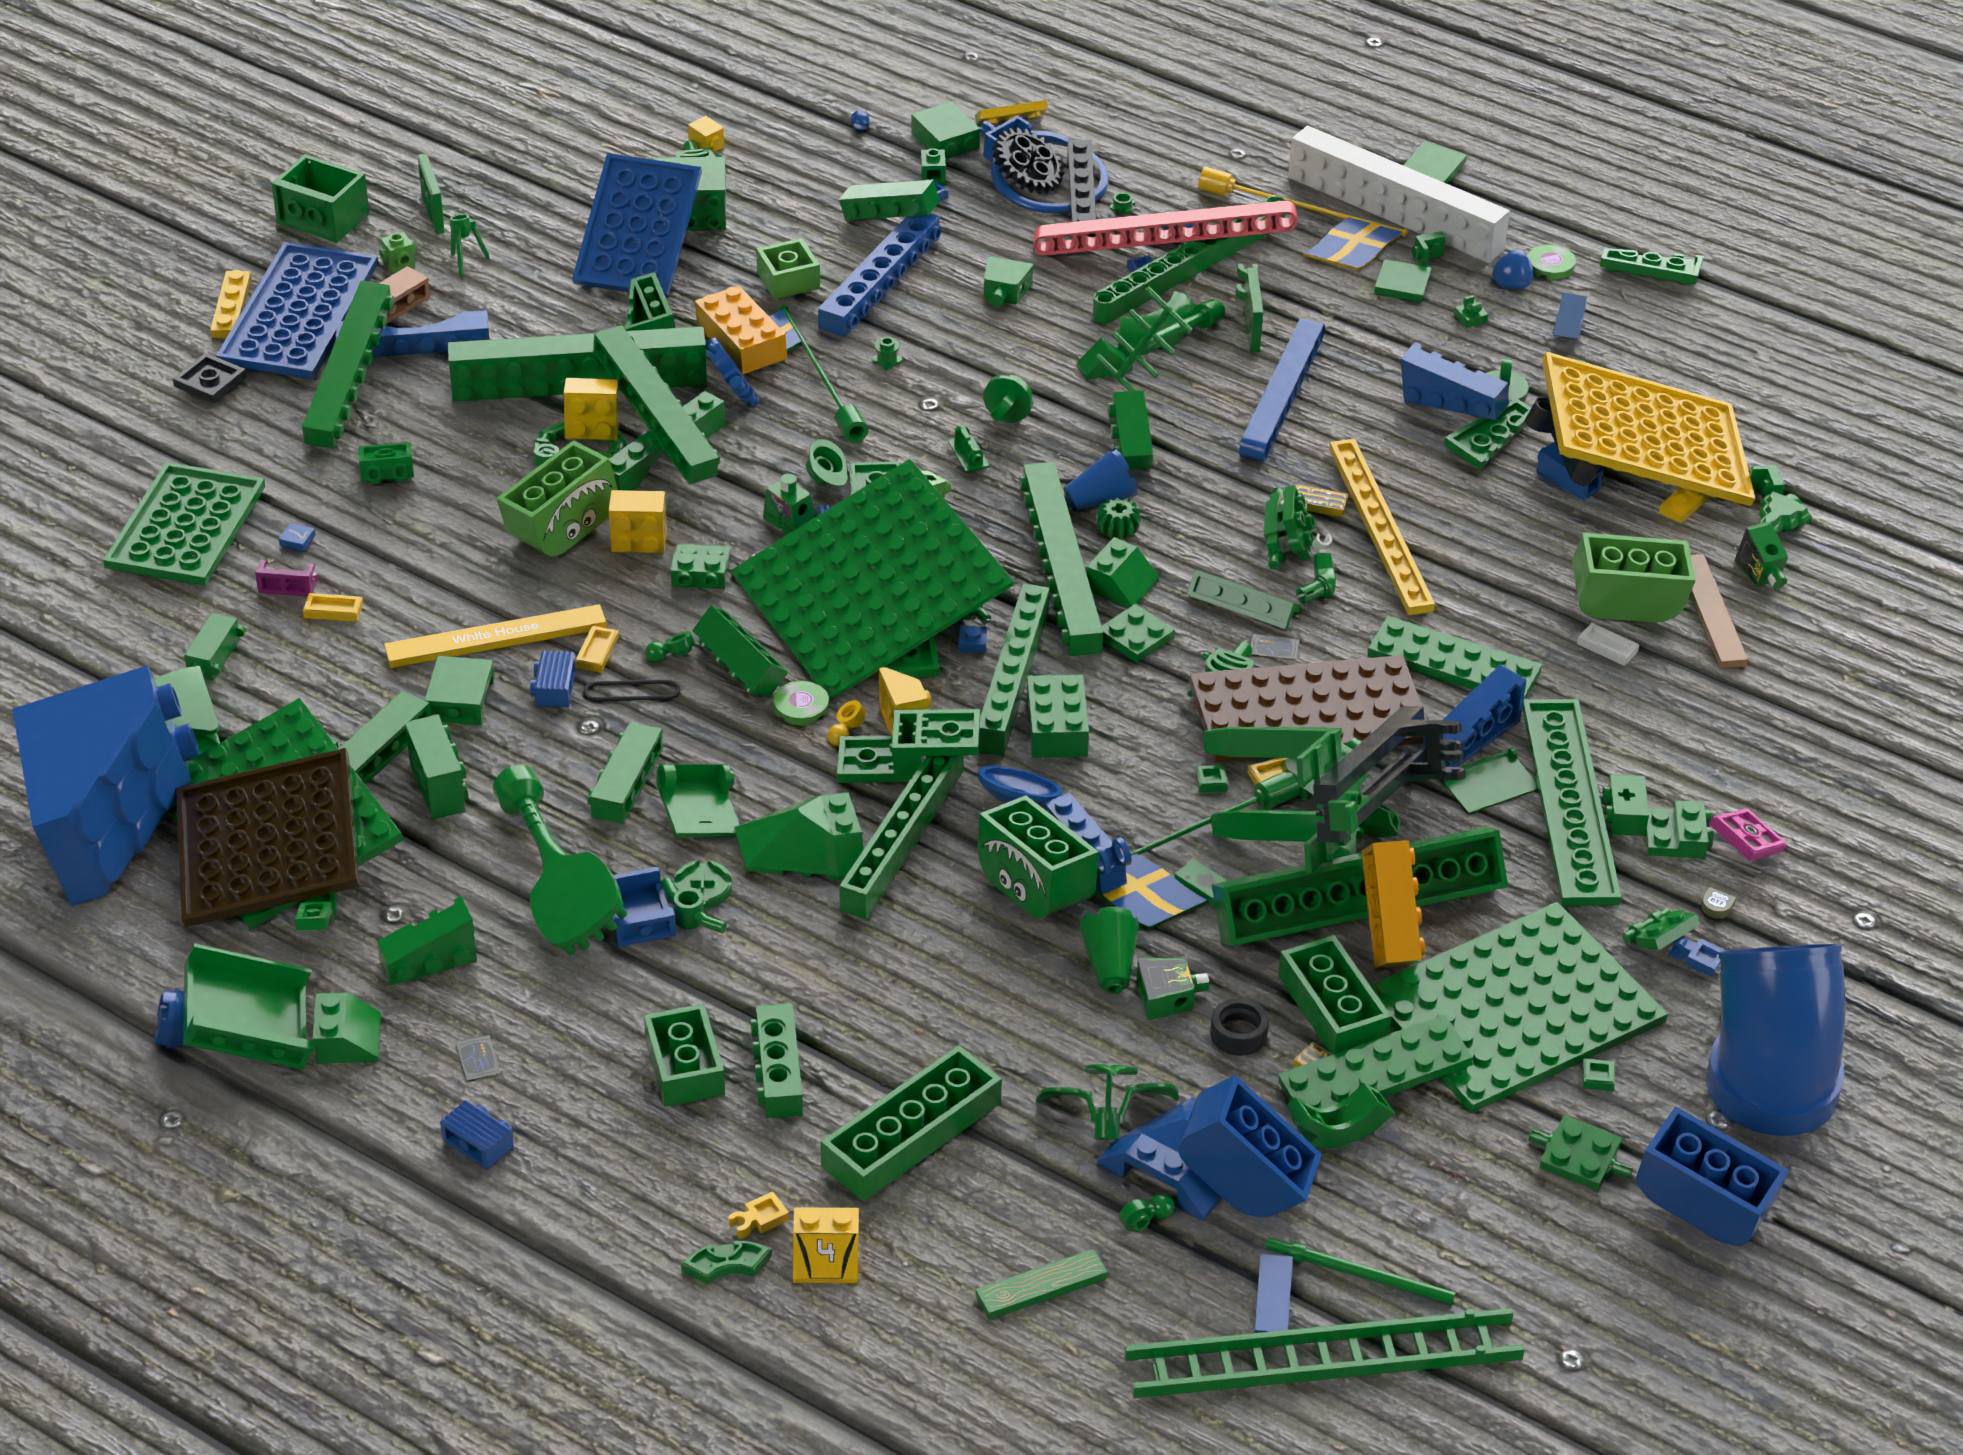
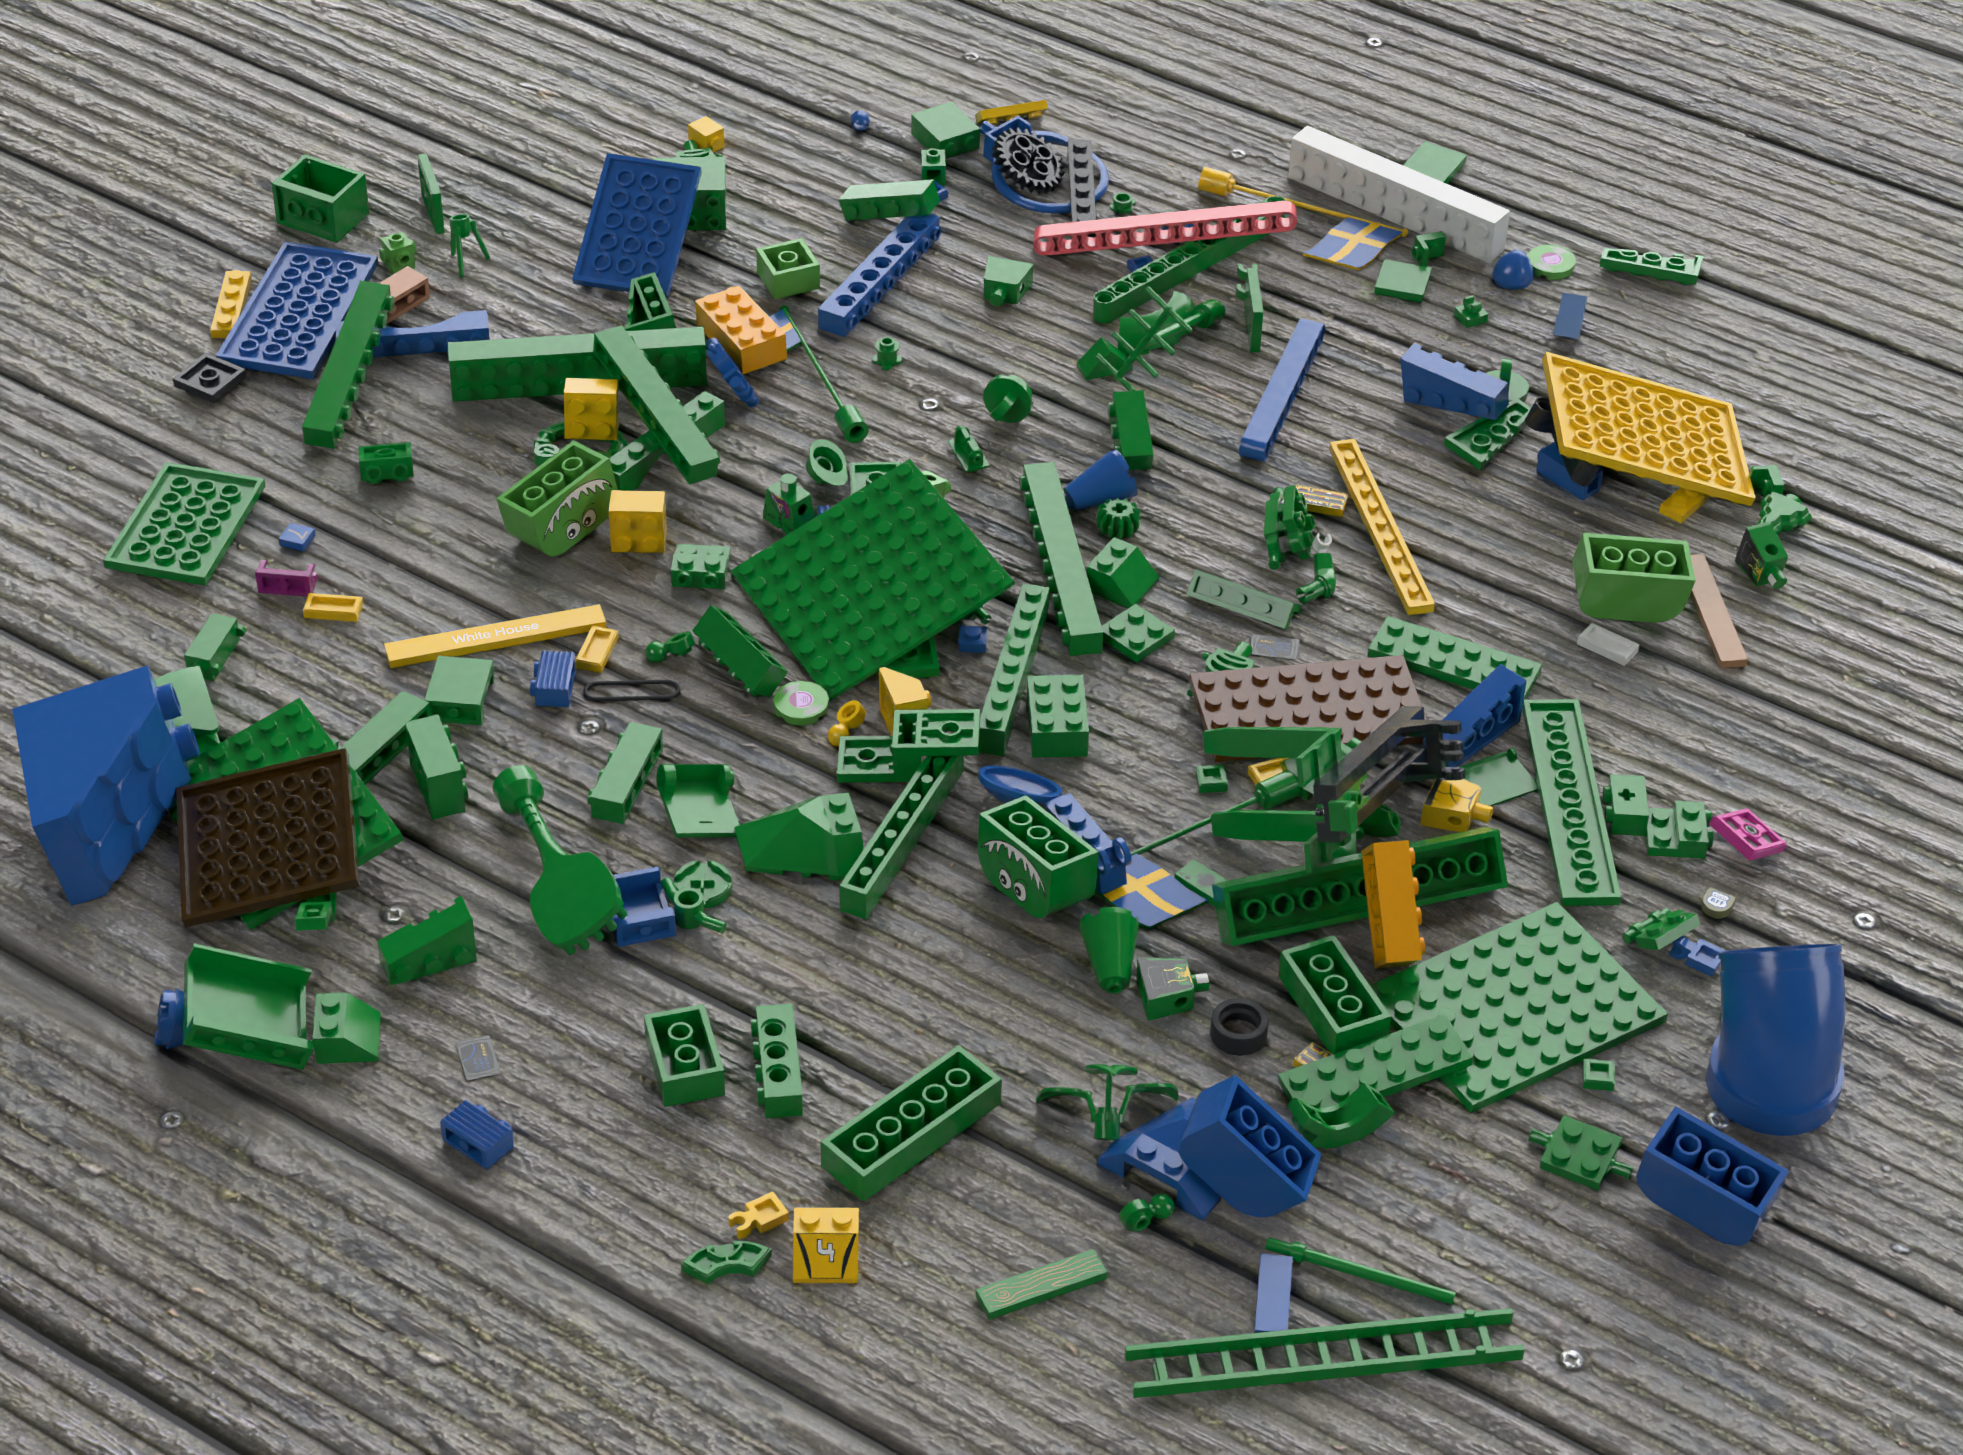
none -> yellow torso [1420,778,1493,832]

